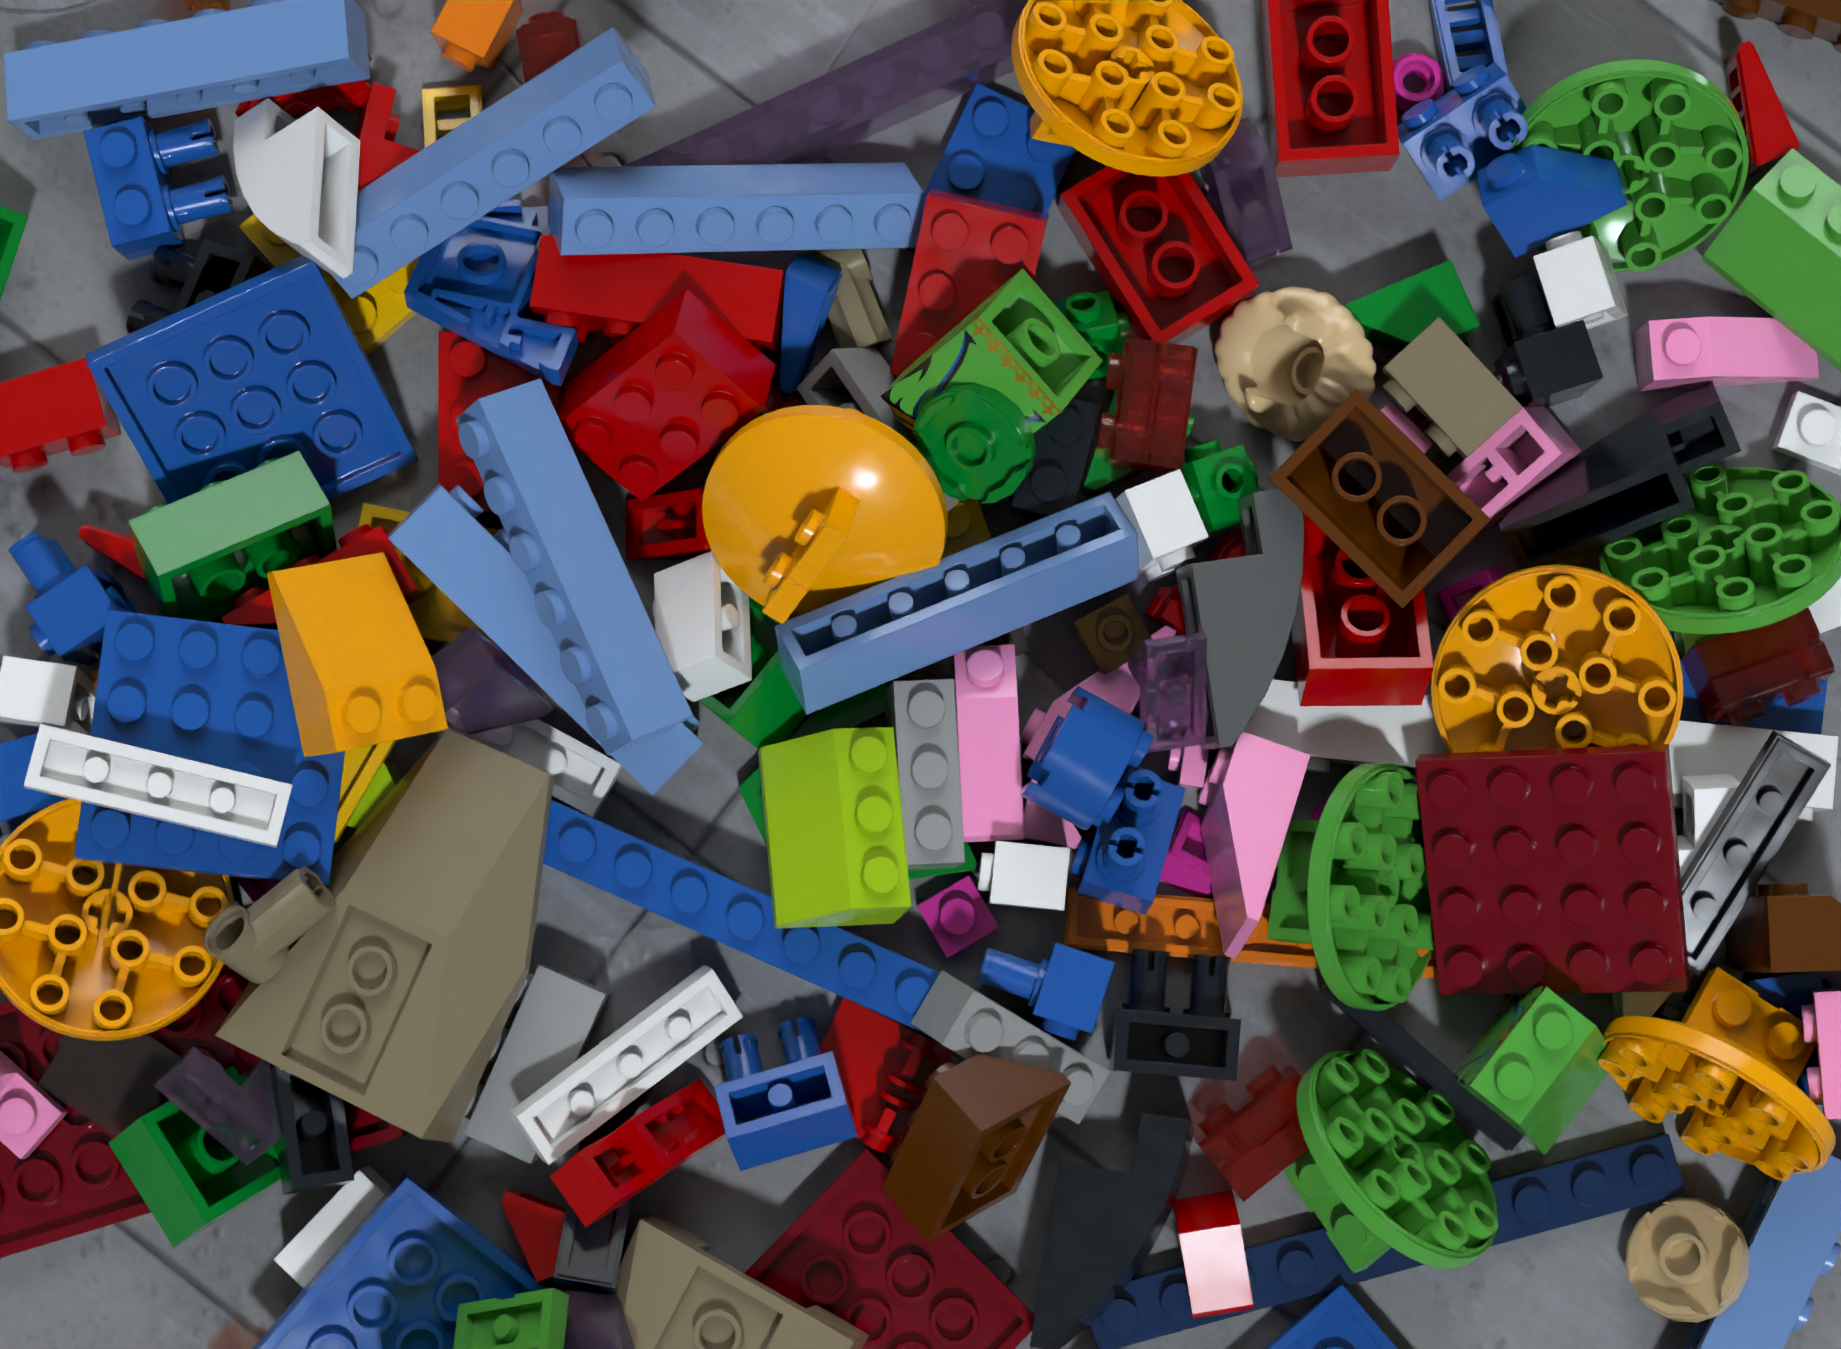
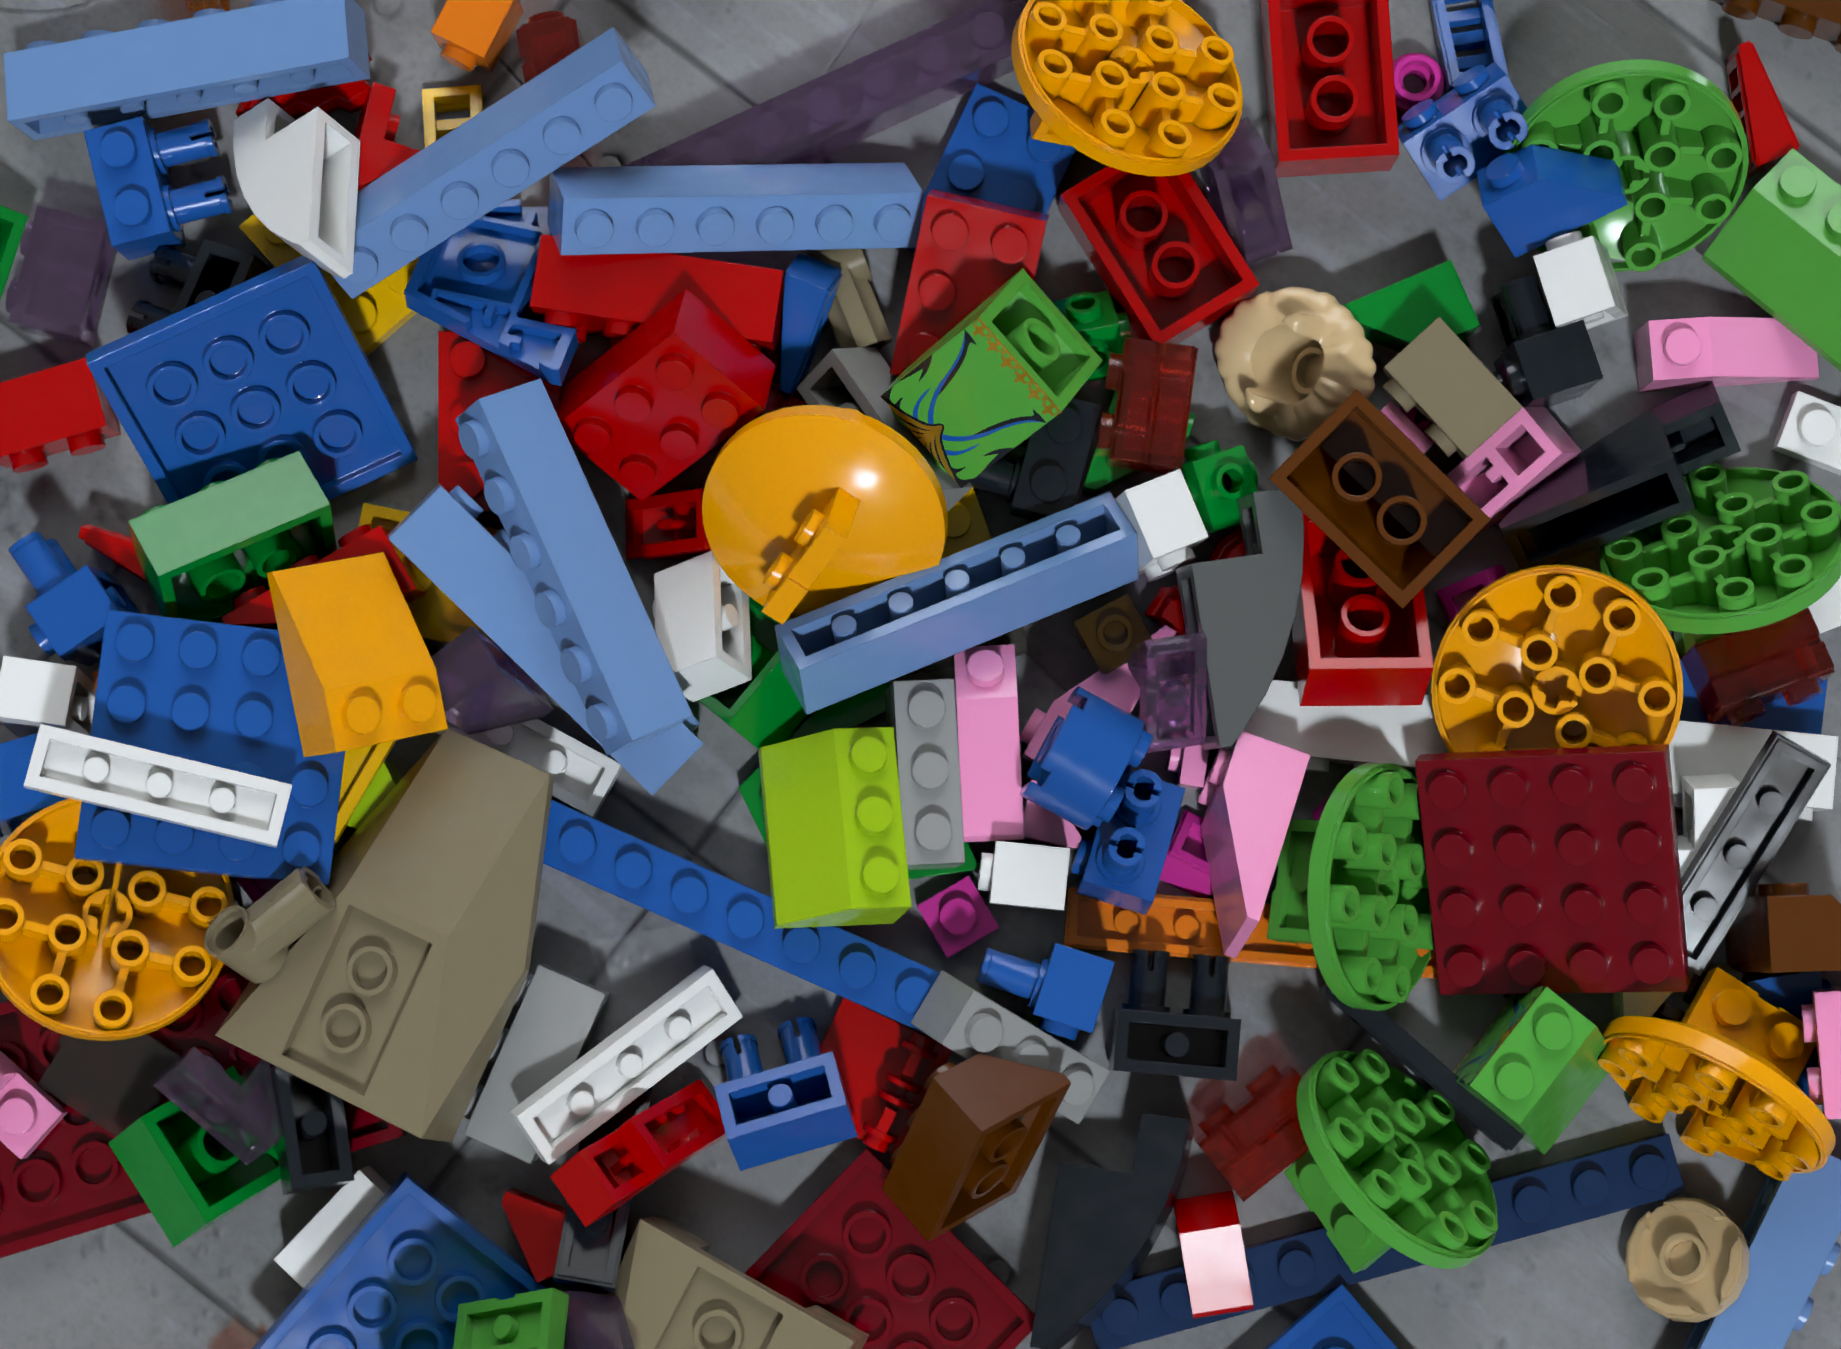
green tile [913,383,1036,504] -> none
none -> clear purple brick [6,205,117,347]

